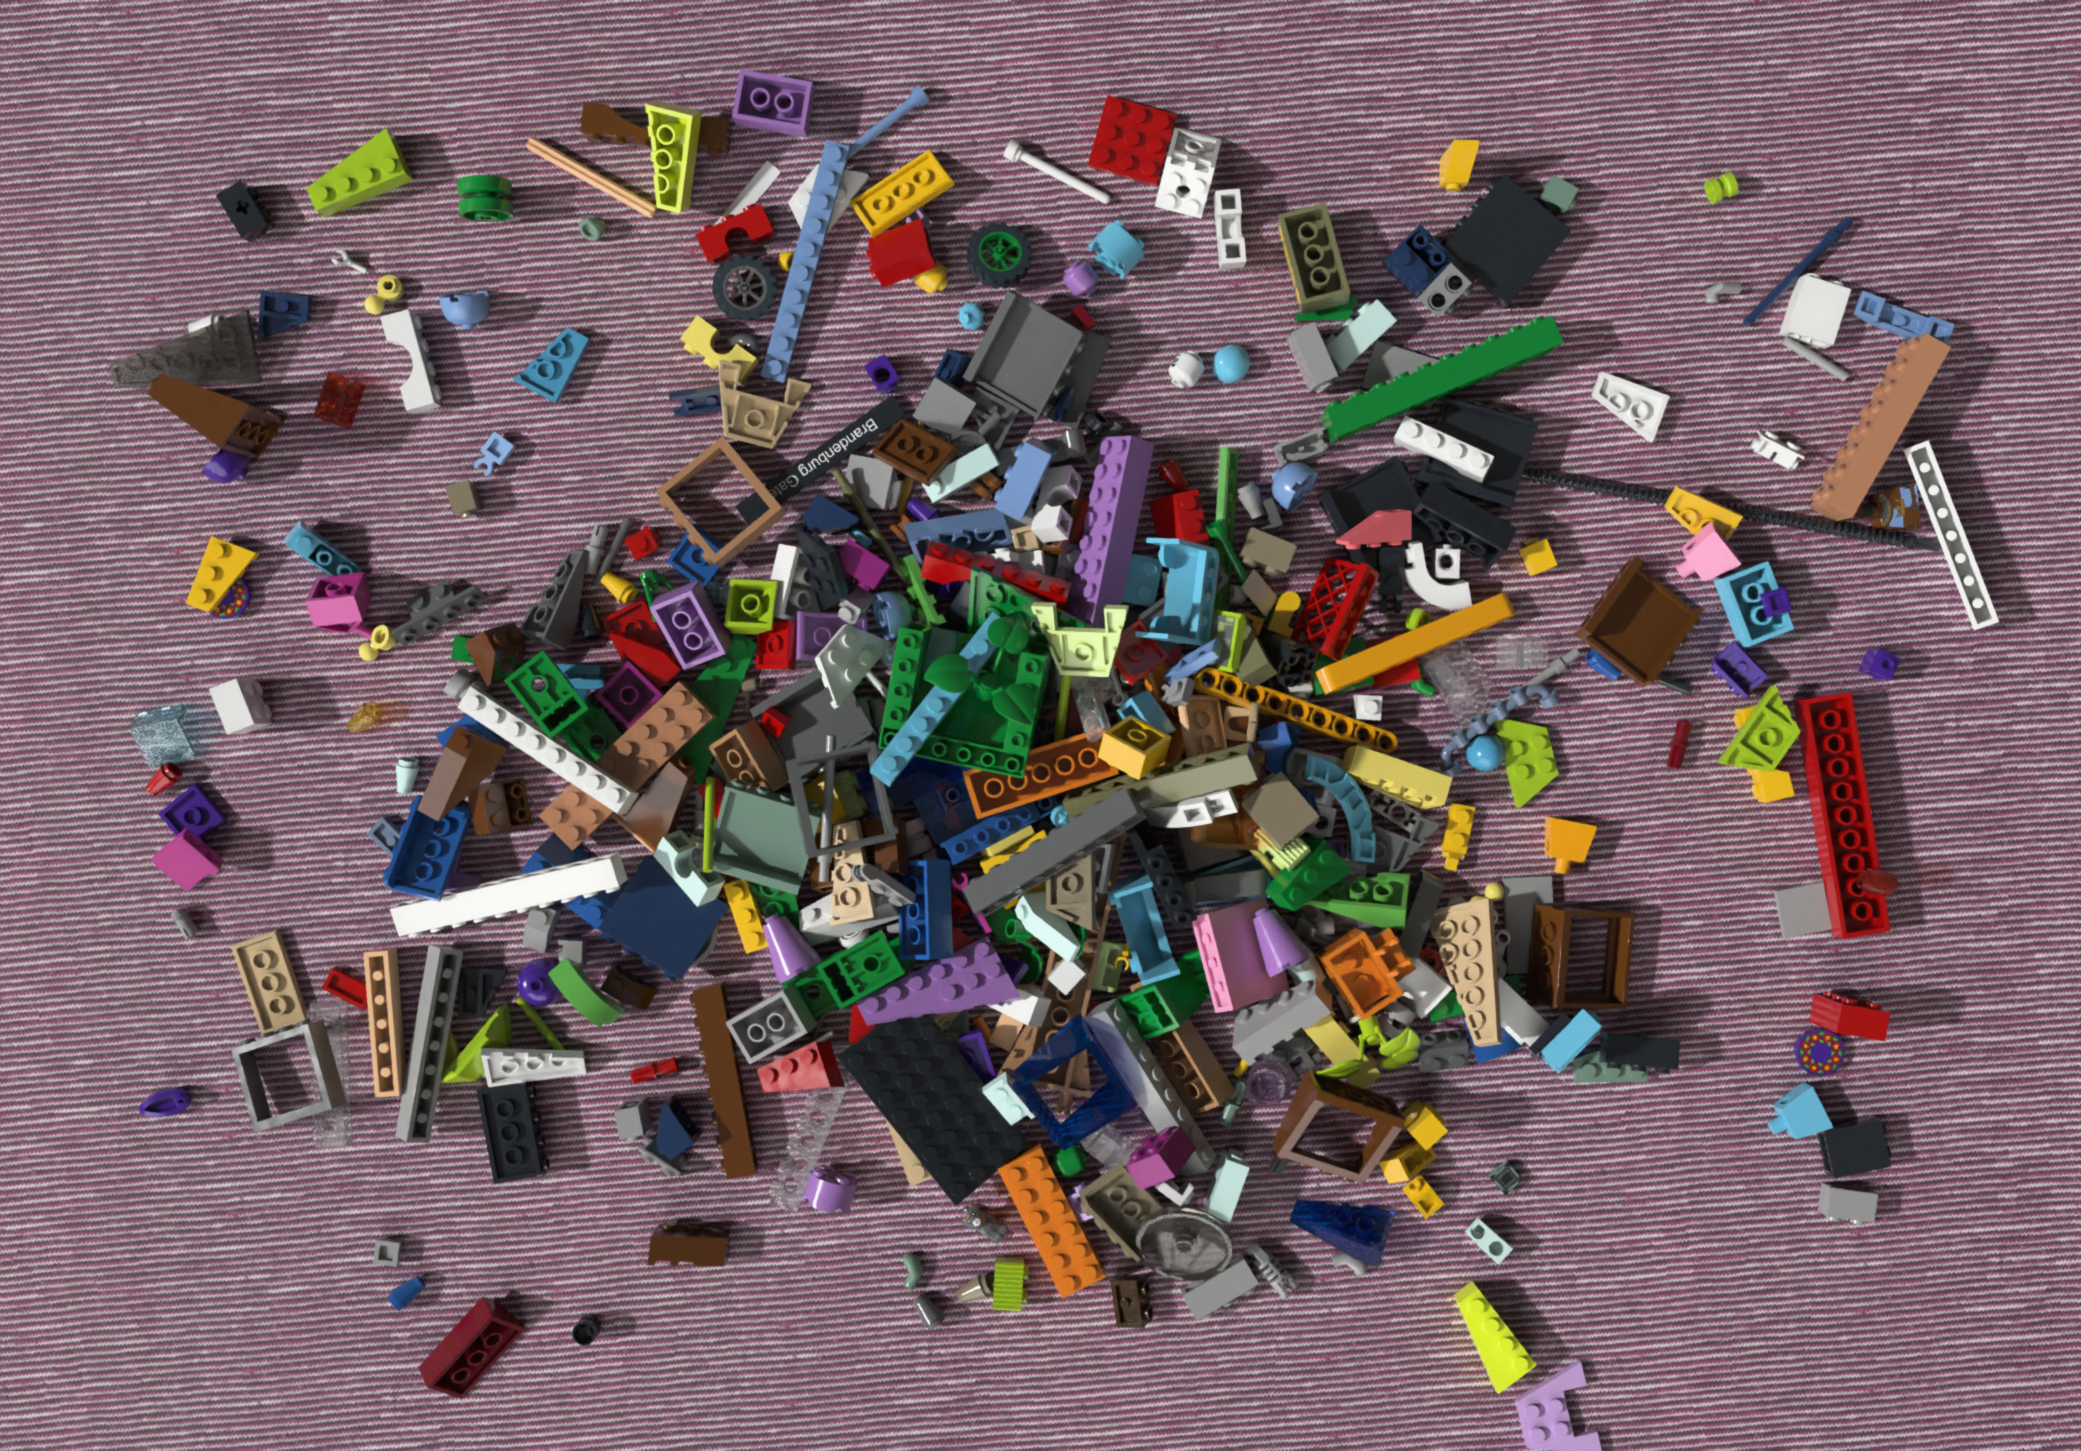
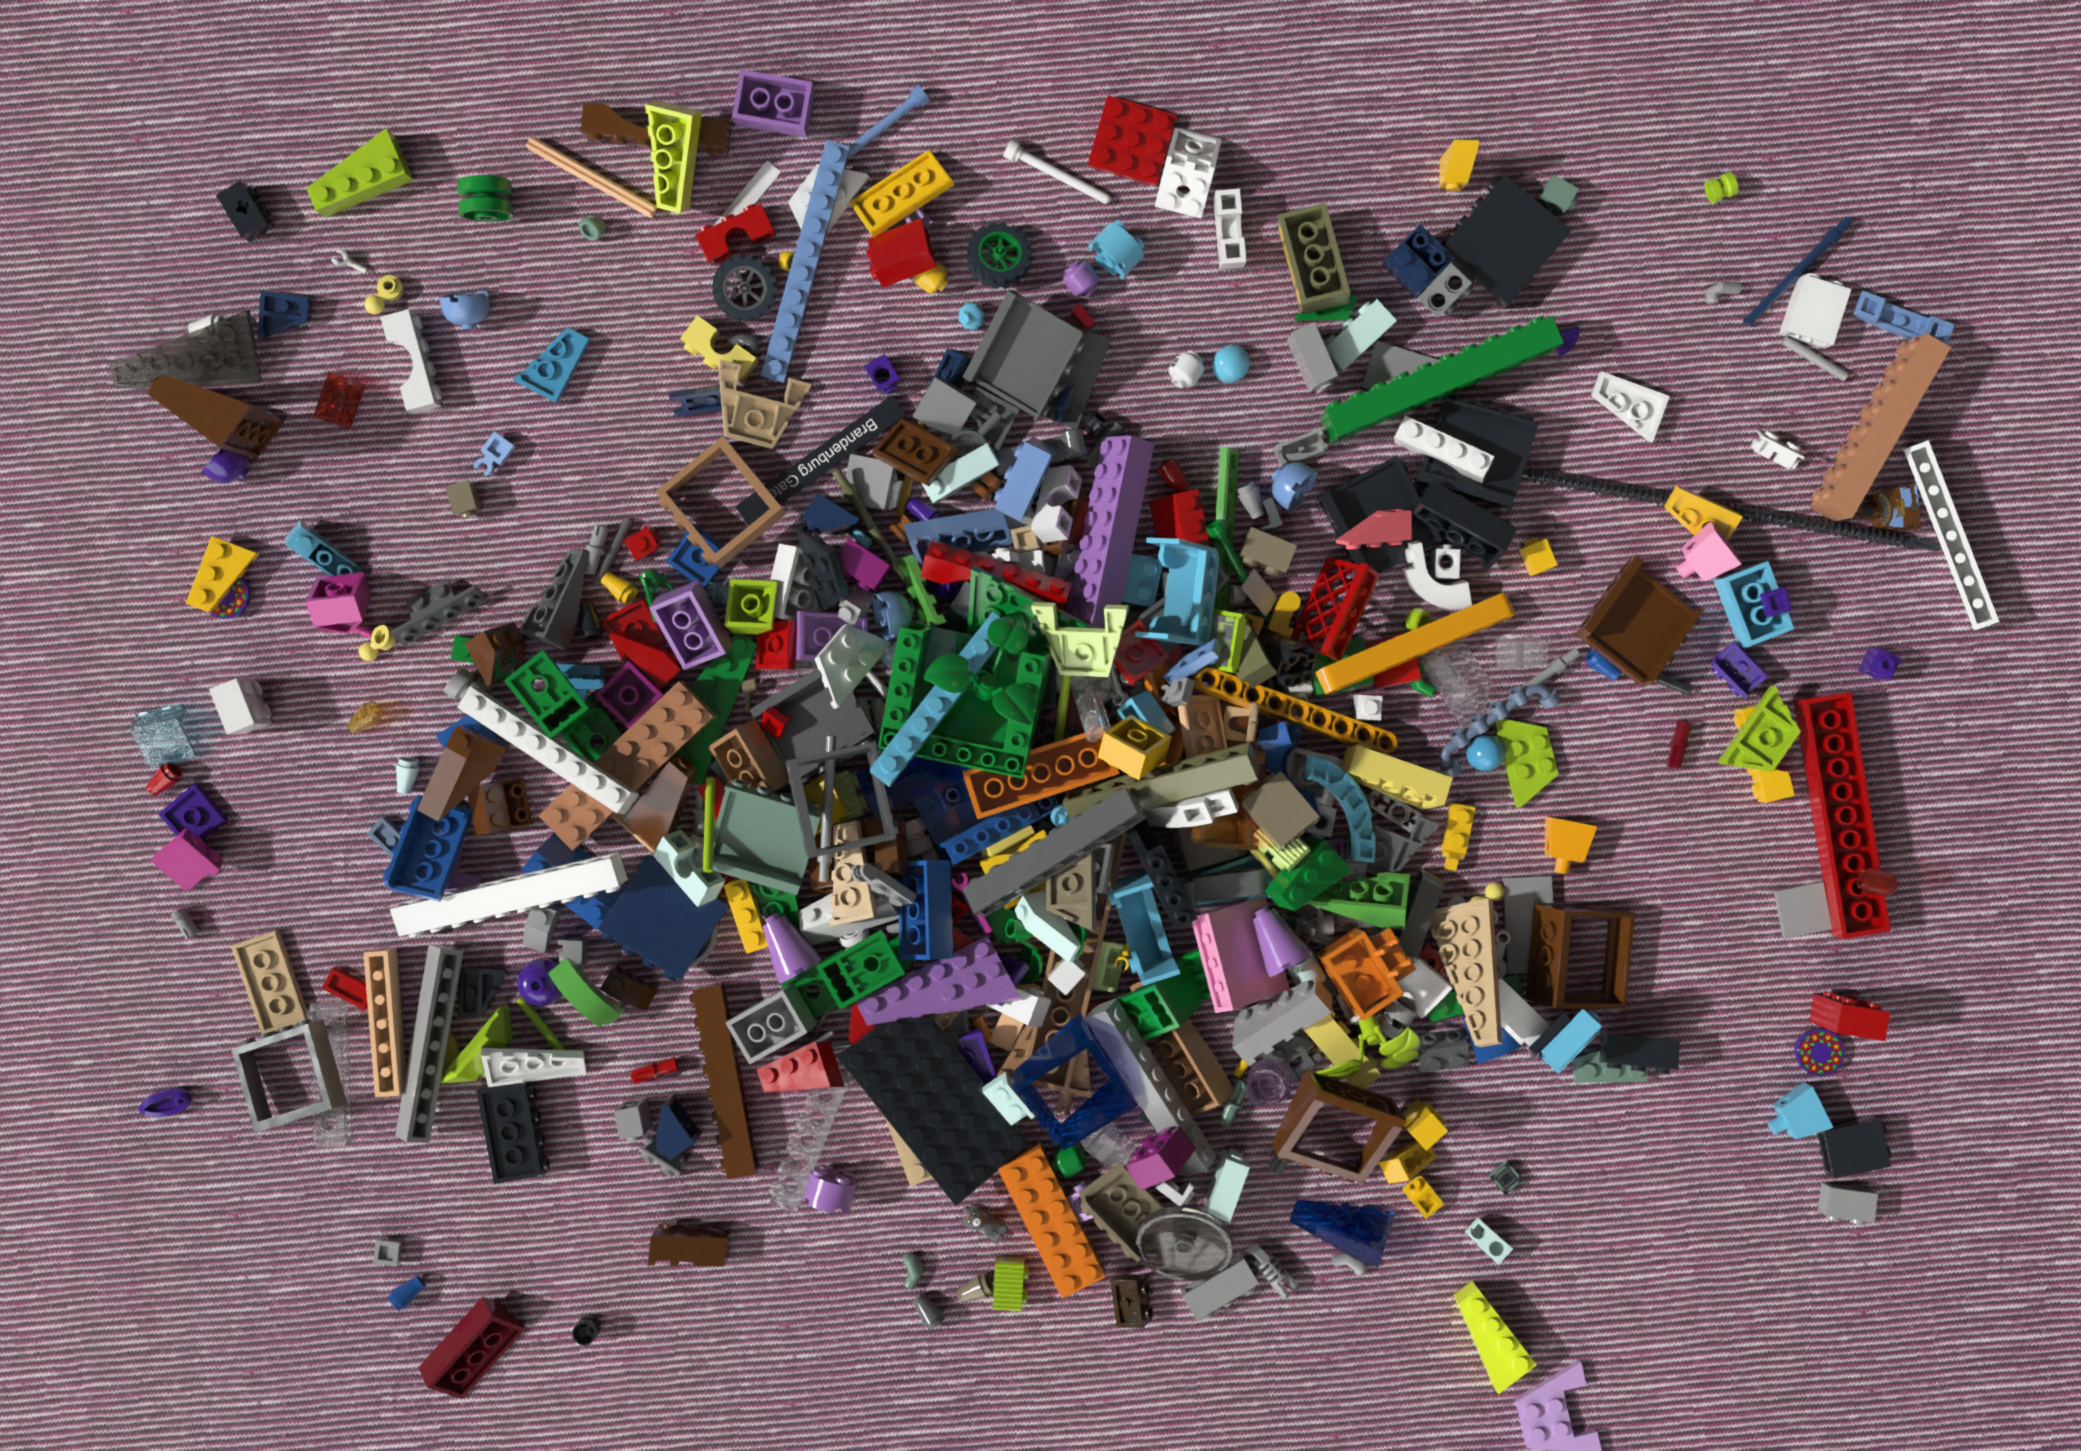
black hinge [1377,546,1406,613] -> none
none -> dark purple tile [1557,326,1579,357]

